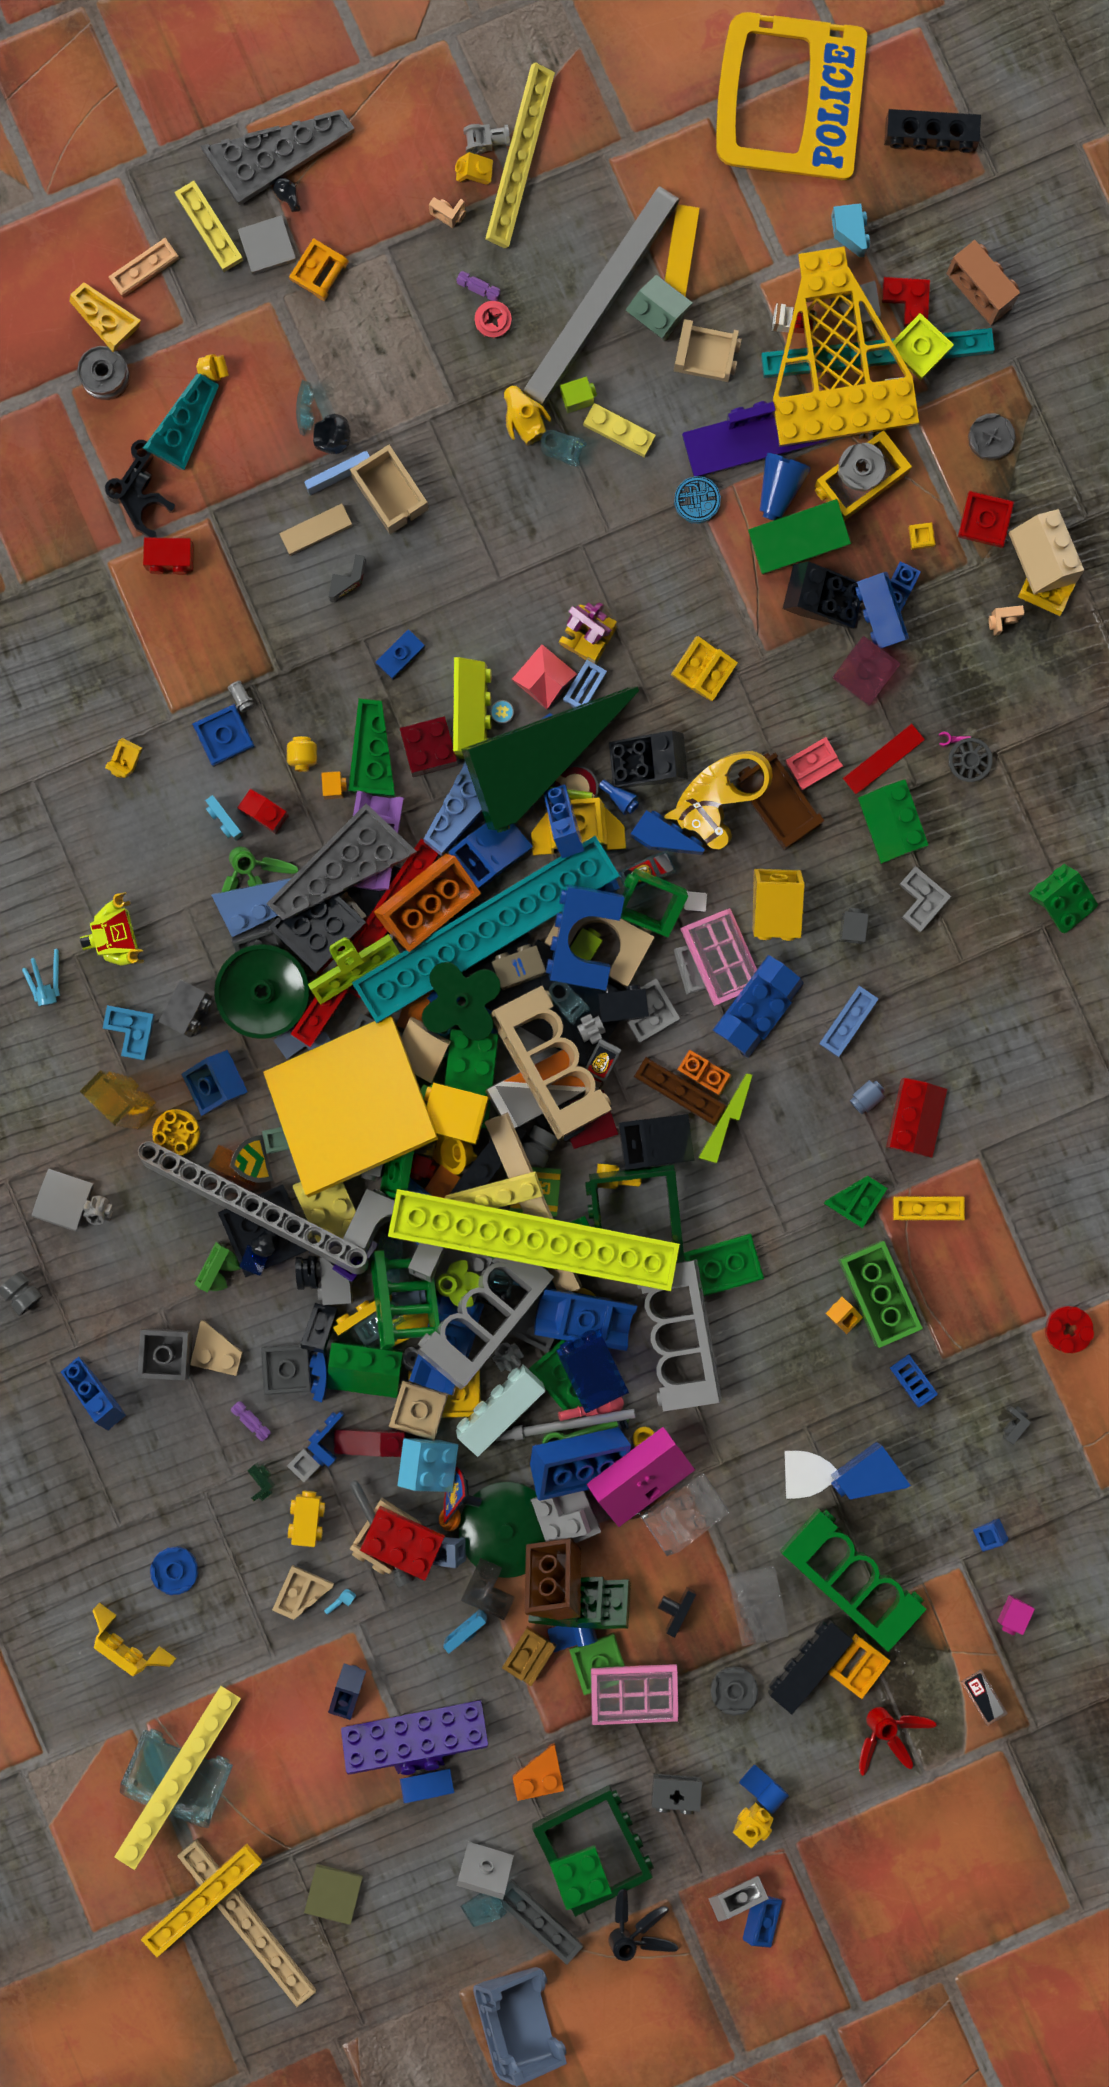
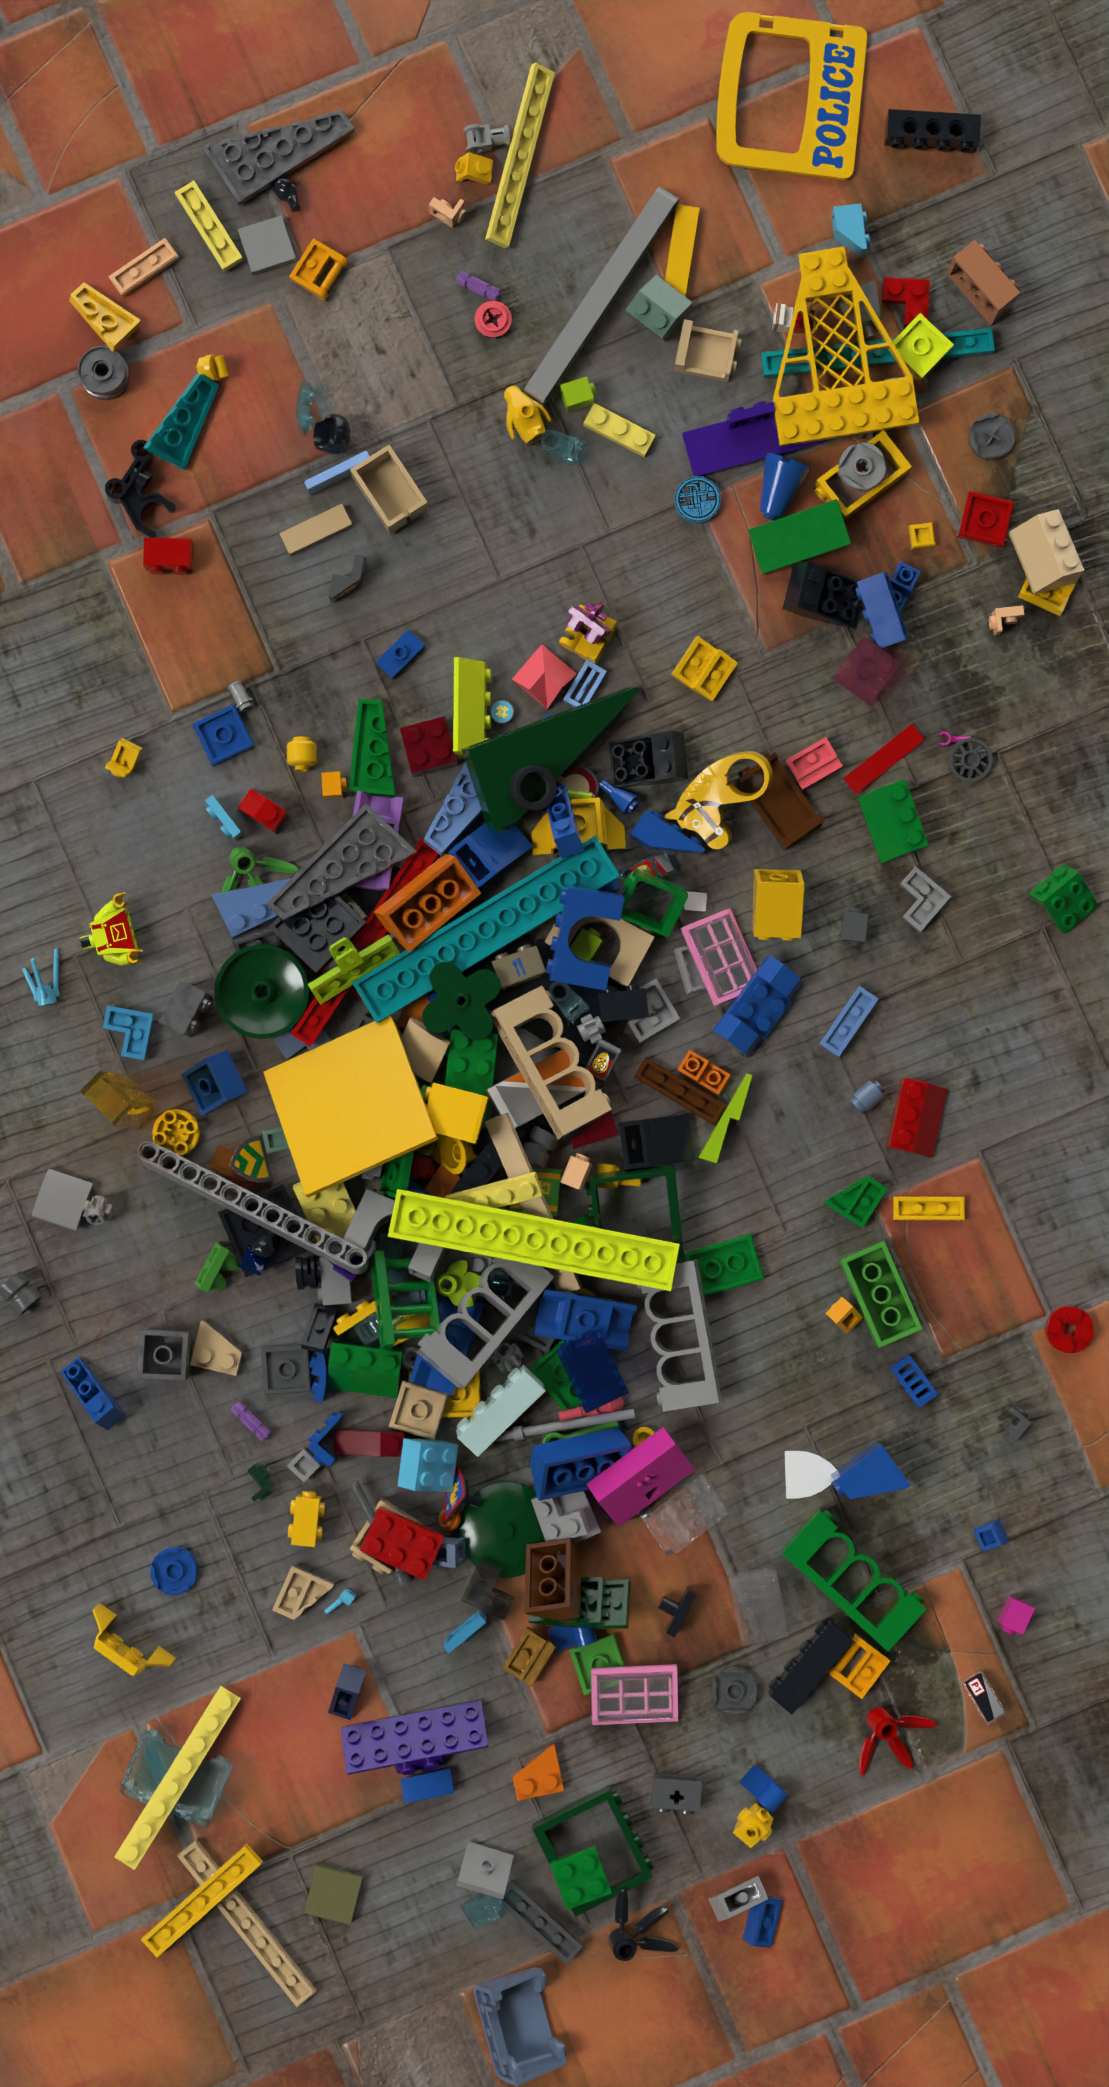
none -> black tyre [509,765,557,811]
none -> light nougat brick [560,1153,593,1191]

